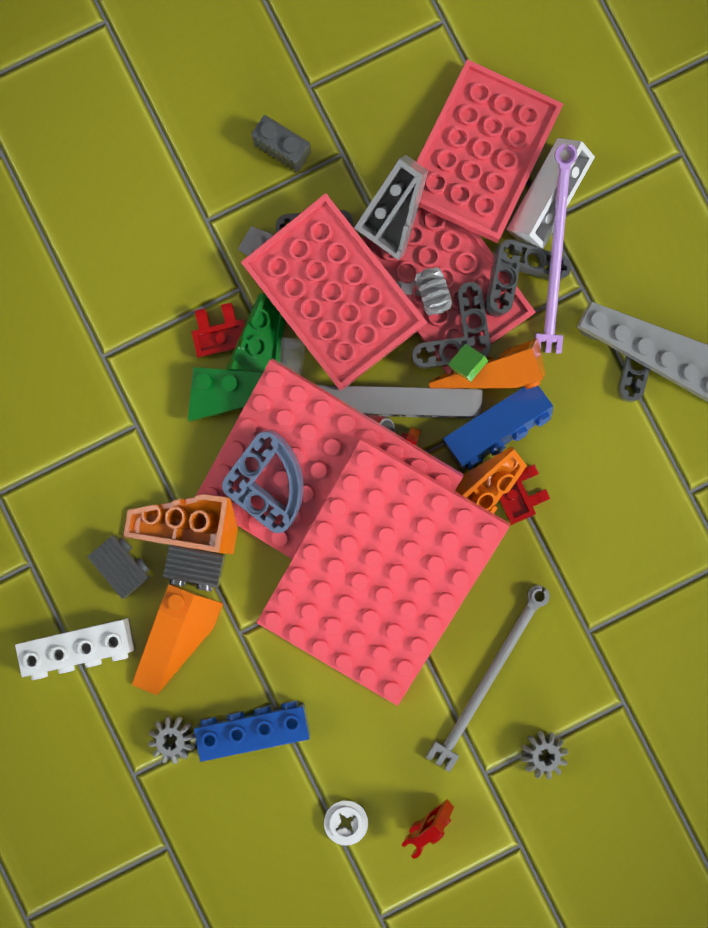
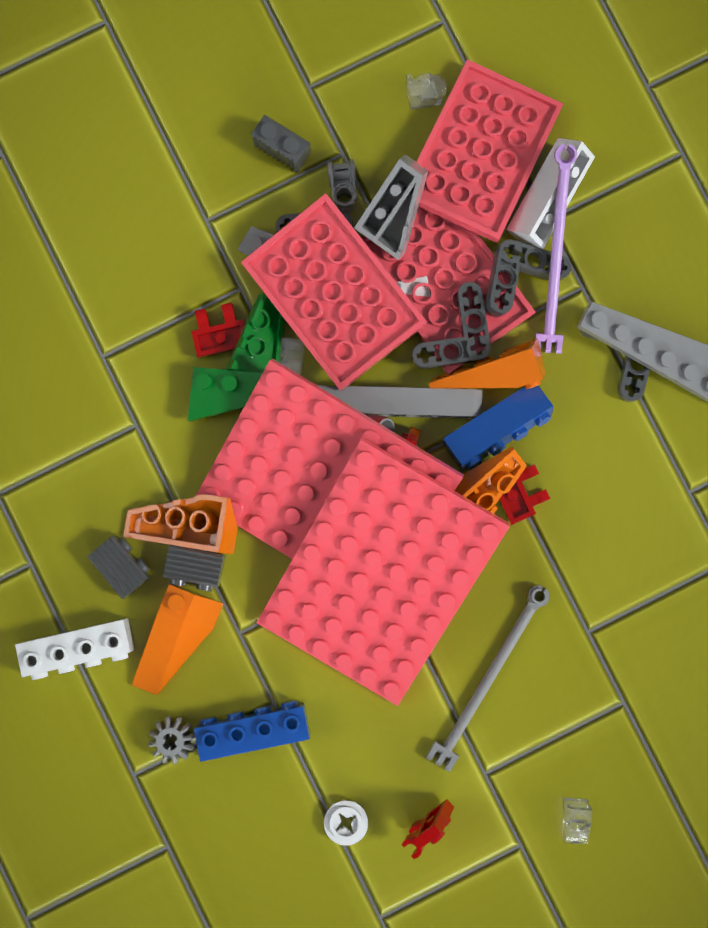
sand blue beam [222,429,304,533] -> none
light grey gear [415,267,452,316] -> none
bright green tile [448,344,488,382] -> none
light grey gear [521,731,568,779] -> none
none -> light grey piece [327,160,356,214]
none -> clear brick [405,73,447,110]
none -> clear leg [562,797,592,844]

